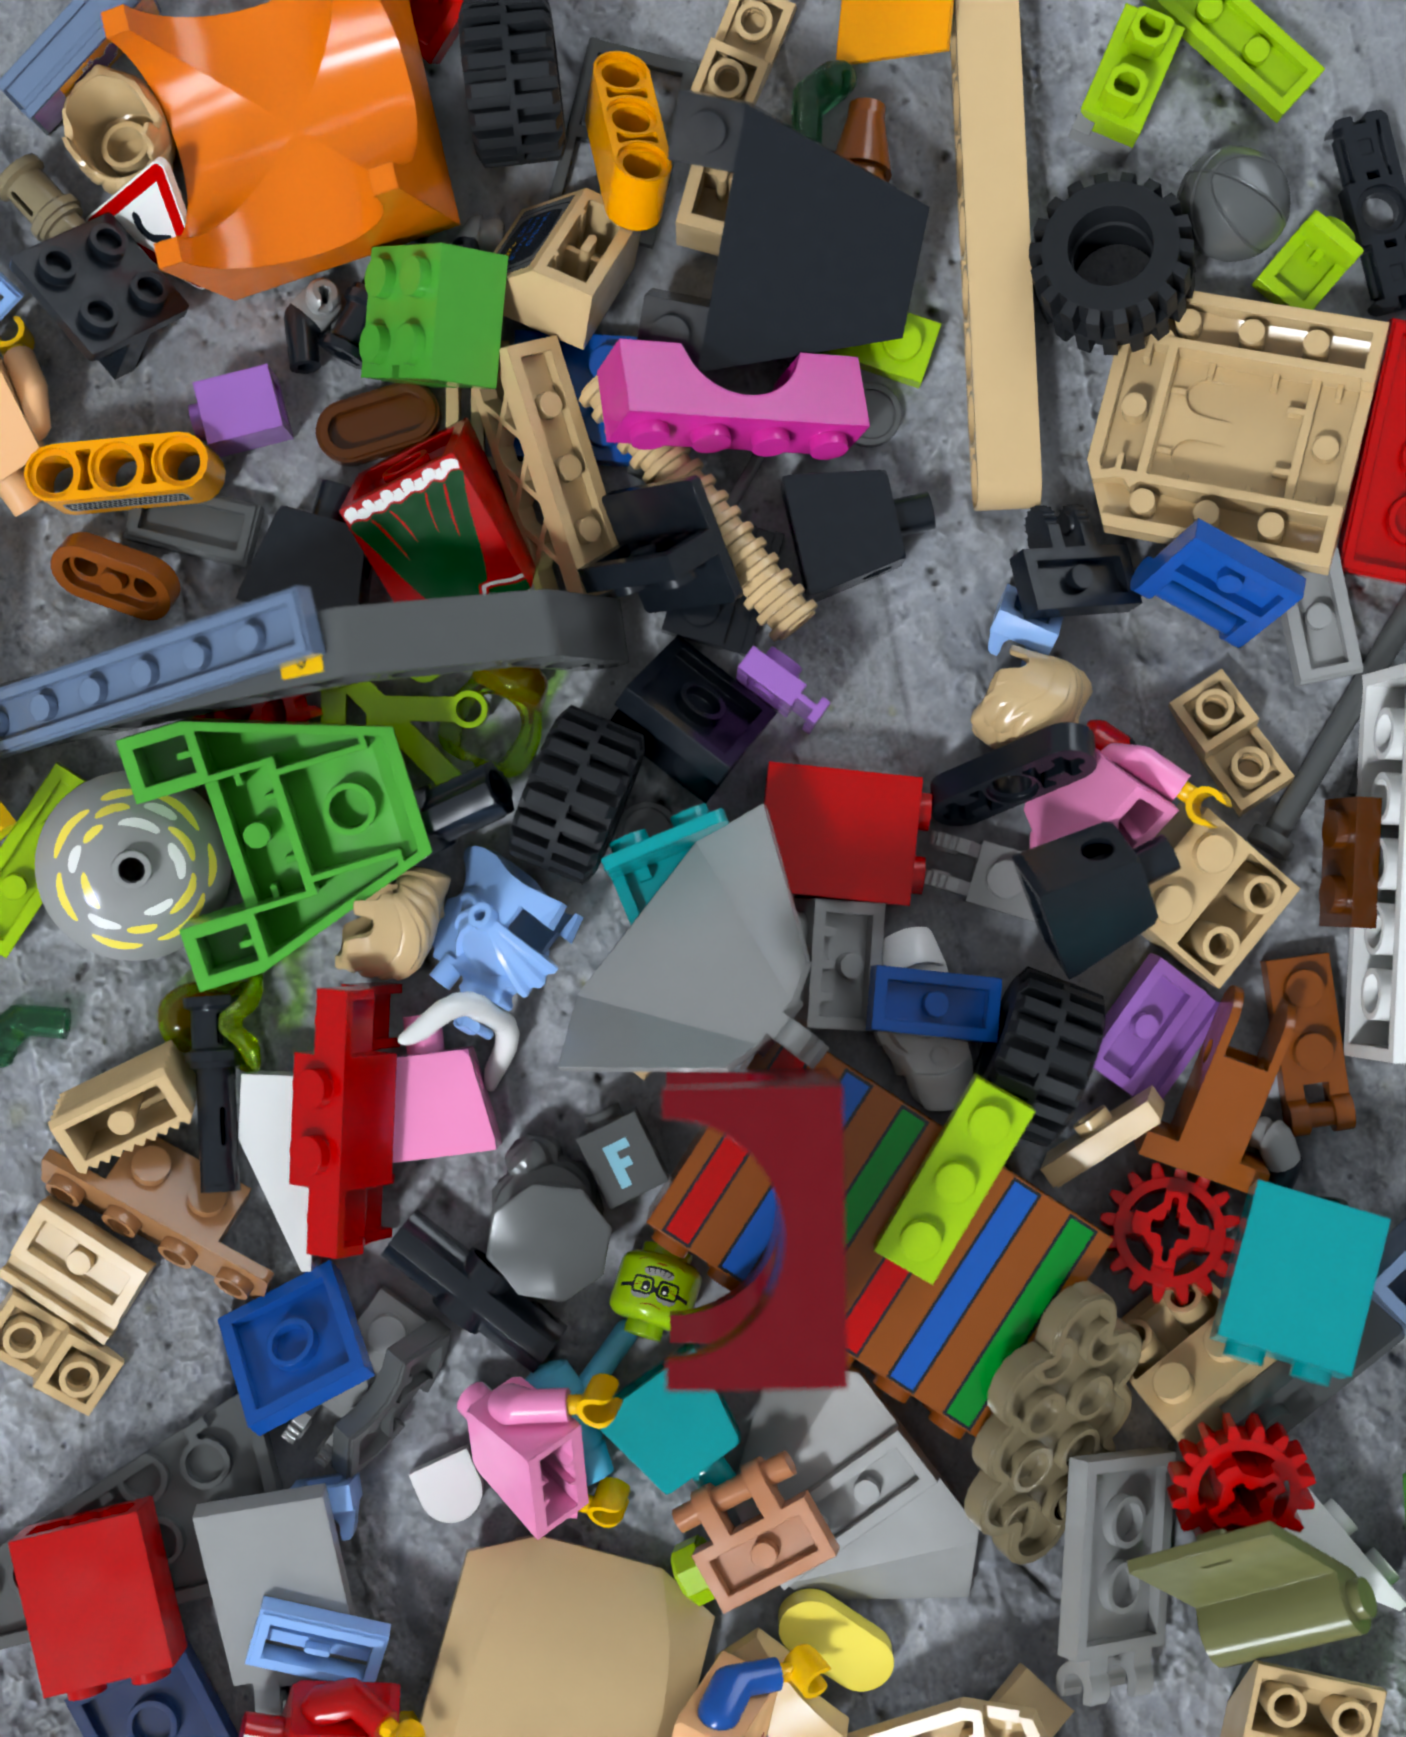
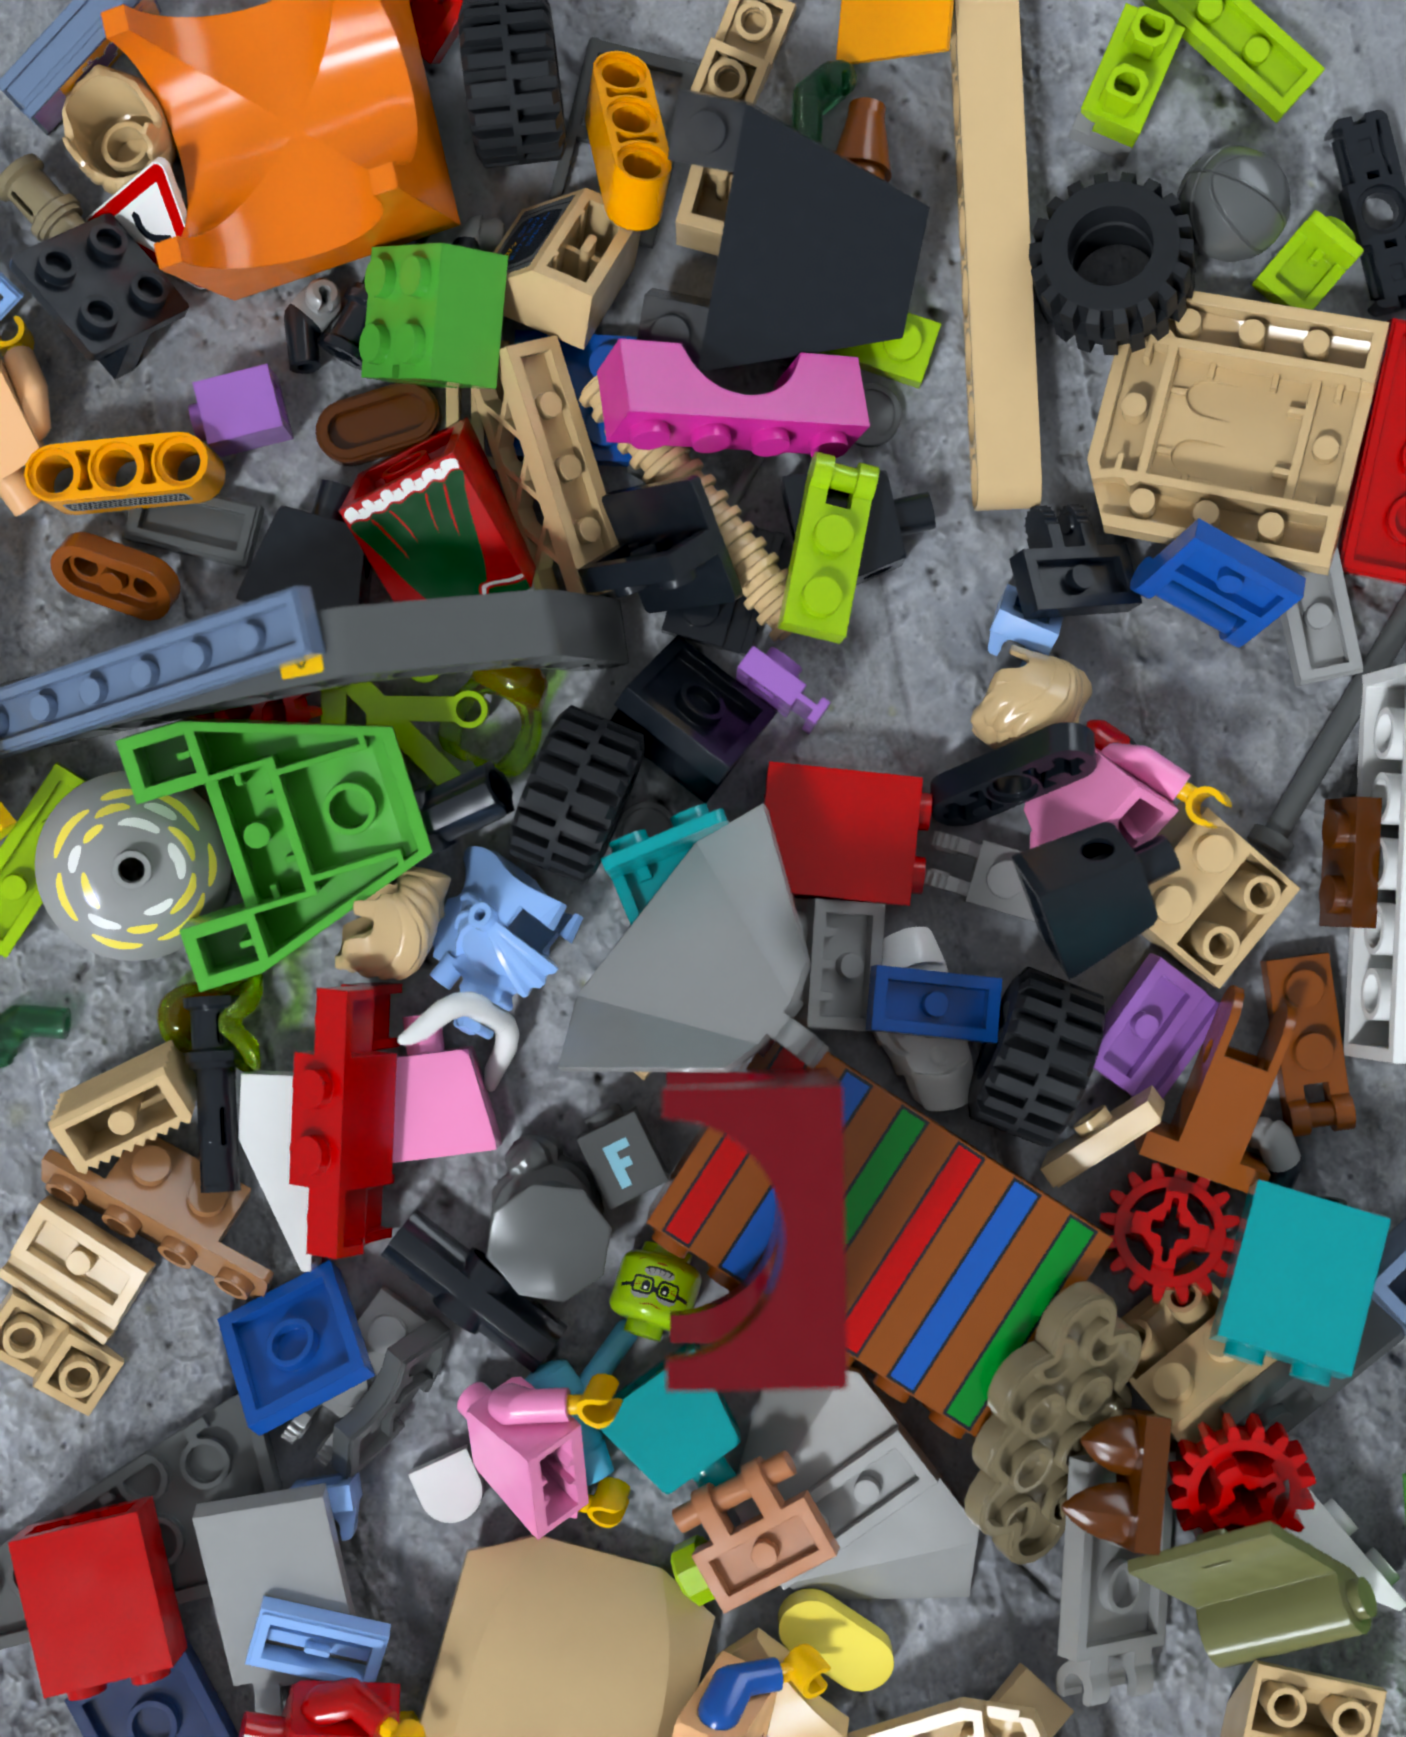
lime plate [873,1074,1036,1285] -> none
tan slope [1168,668,1295,817] -> none
none -> lime plate [777,451,879,644]
none -> reddish brown tile [1061,1408,1172,1555]

